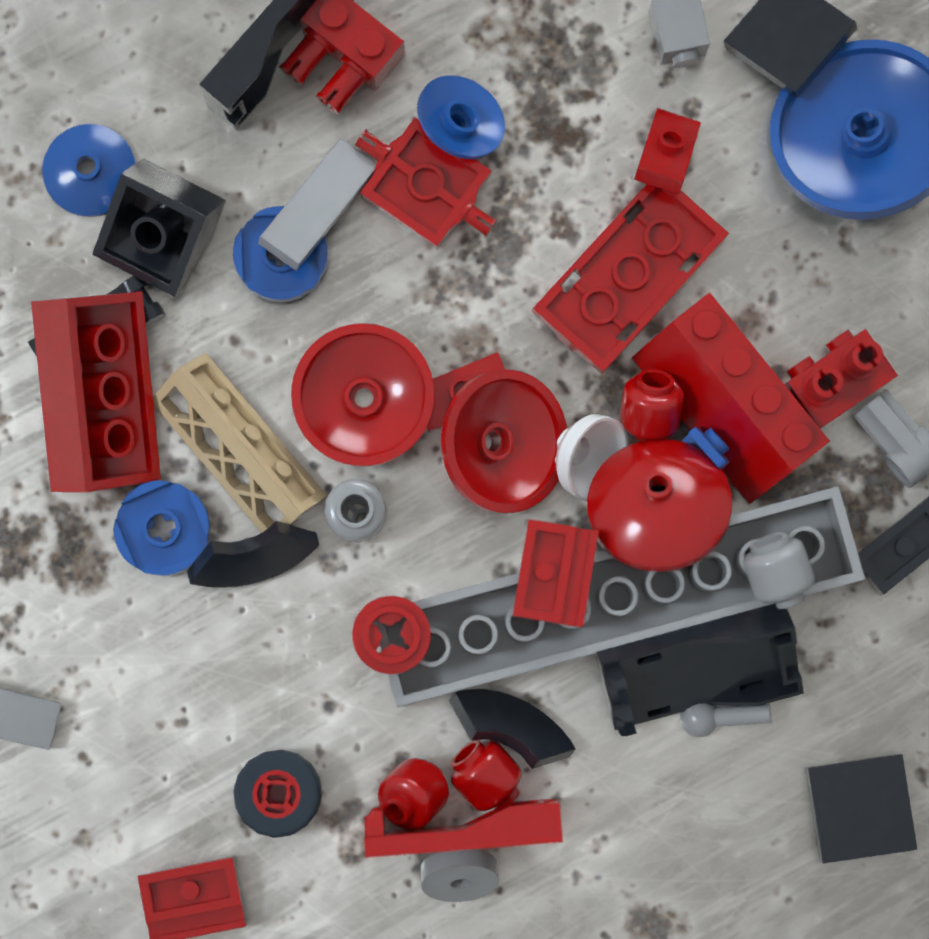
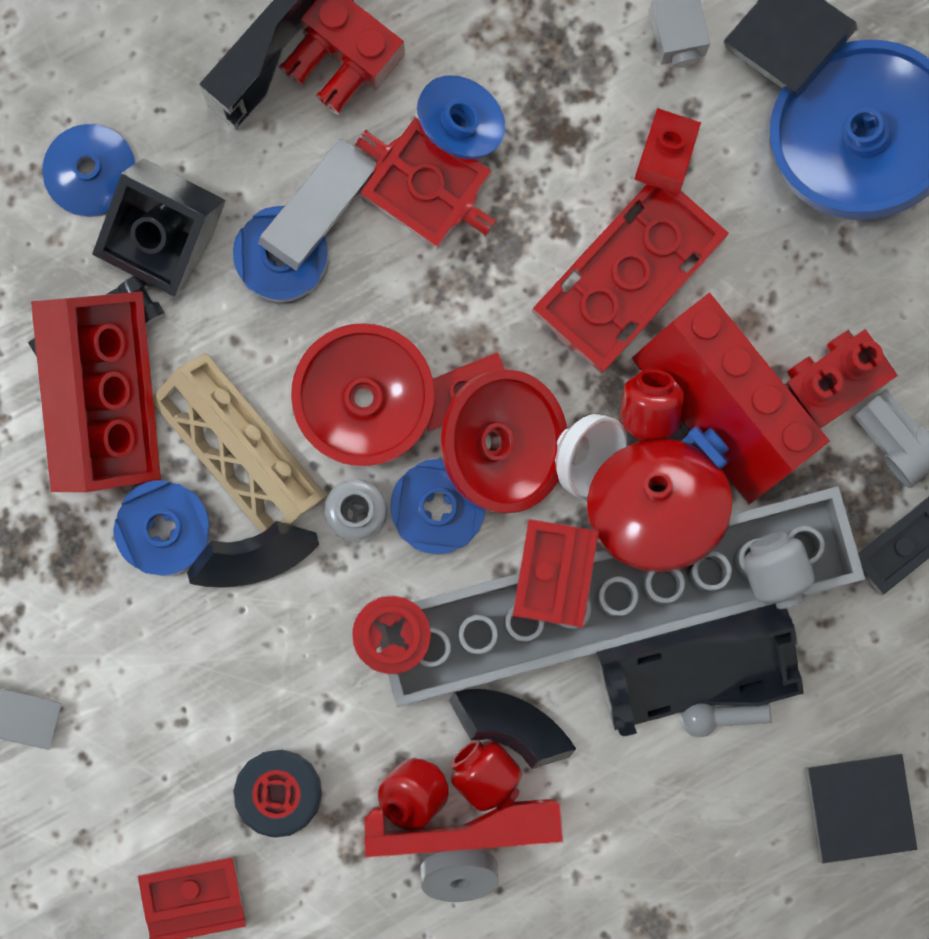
none -> blue plate [390,459,485,555]

